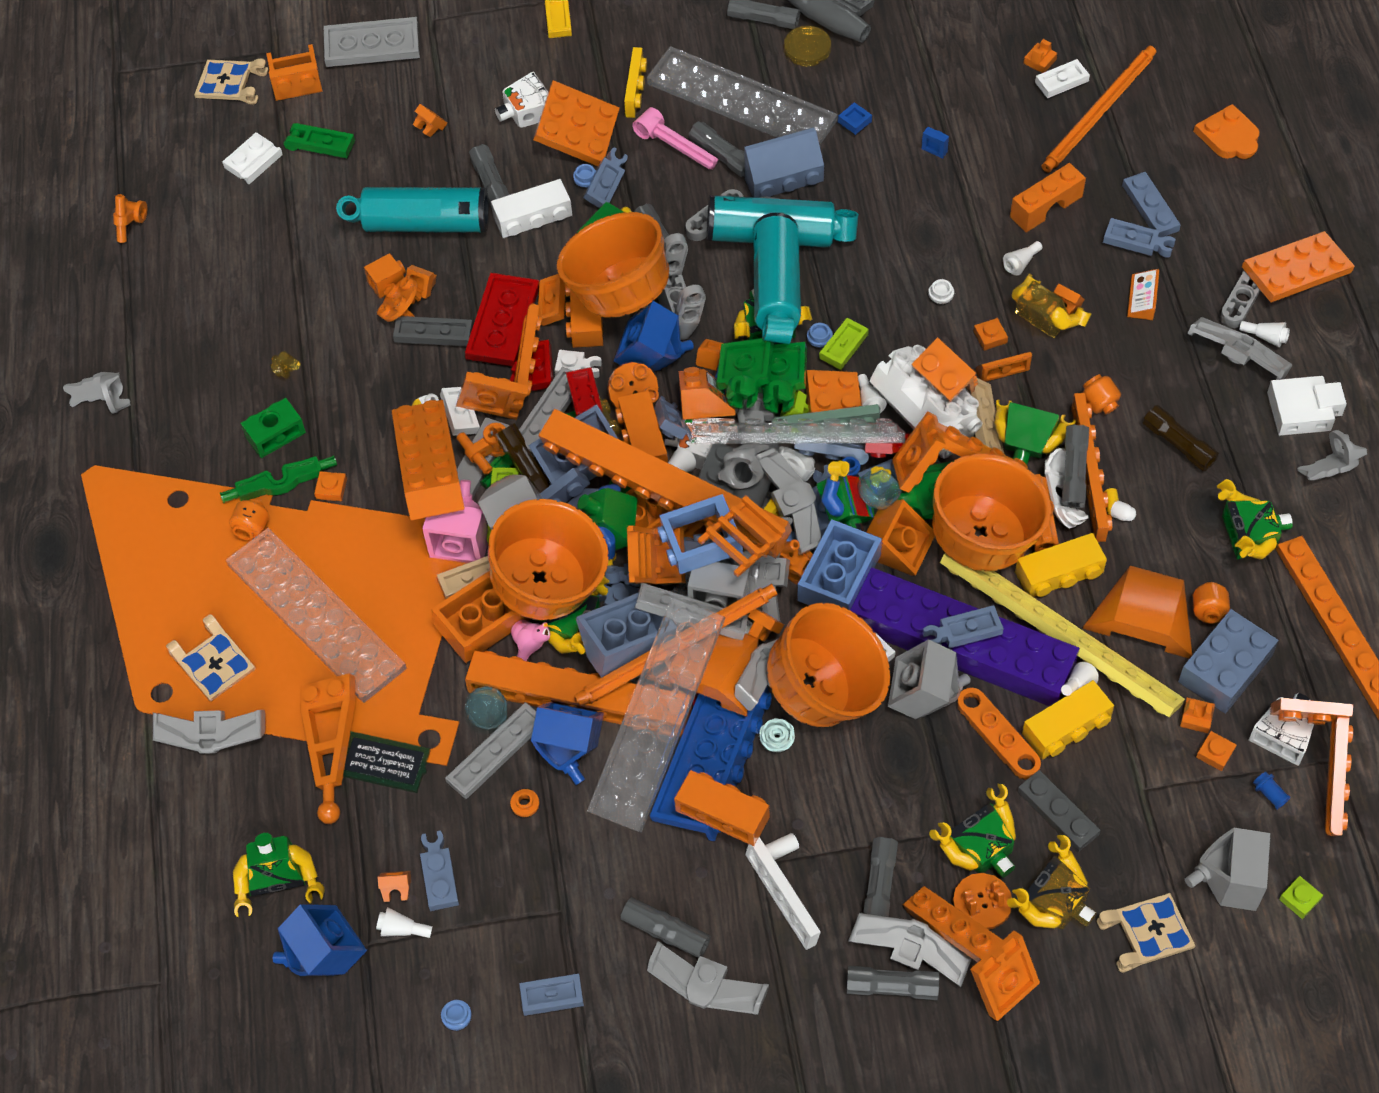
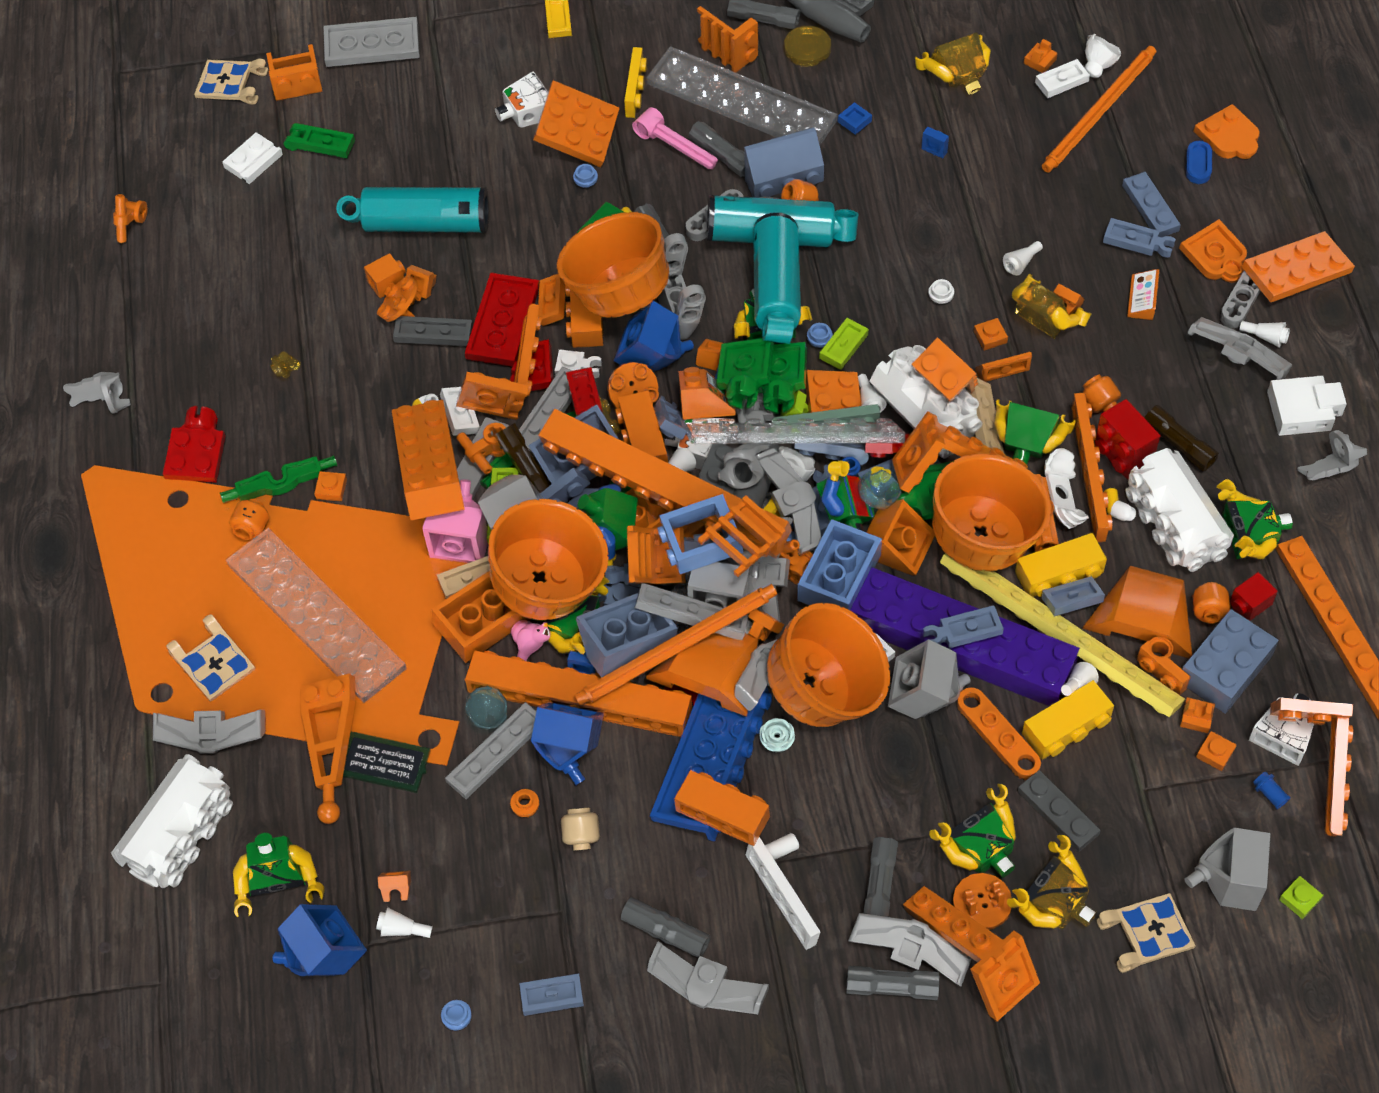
green brick [241,398,306,458] -> none
orange tile [413,104,447,137] -> none
sand blue plate [420,831,459,911] -> none
dark grey axle [469,144,510,208] -> none
white brick [491,179,572,238] -> none
sand blue plate [583,147,628,208] -> none
clear plate [587,597,726,833] -> none
orange arch [1010,163,1086,233] -> none
dark grey axle [1062,424,1089,509] -> none
none -> white brick [111,754,233,888]
none -> red plate [163,406,226,483]
none -> tan head [561,808,600,850]
none -> blue plate [567,651,598,674]
none -> orange plate [697,6,758,73]
none -> orange head [781,179,819,201]
none -> clear yellow torso [915,32,991,95]
none -> sand blue plate [1042,576,1105,616]
none -> white hair [1084,34,1121,78]
none -> red brick [1095,399,1161,480]
none -> white brick [1125,448,1234,572]
none -> orange plate [1137,637,1190,695]
none -> orange plate [1179,219,1247,283]
none -> blue tile [1186,141,1212,184]
none -> red brick [1230,572,1278,621]

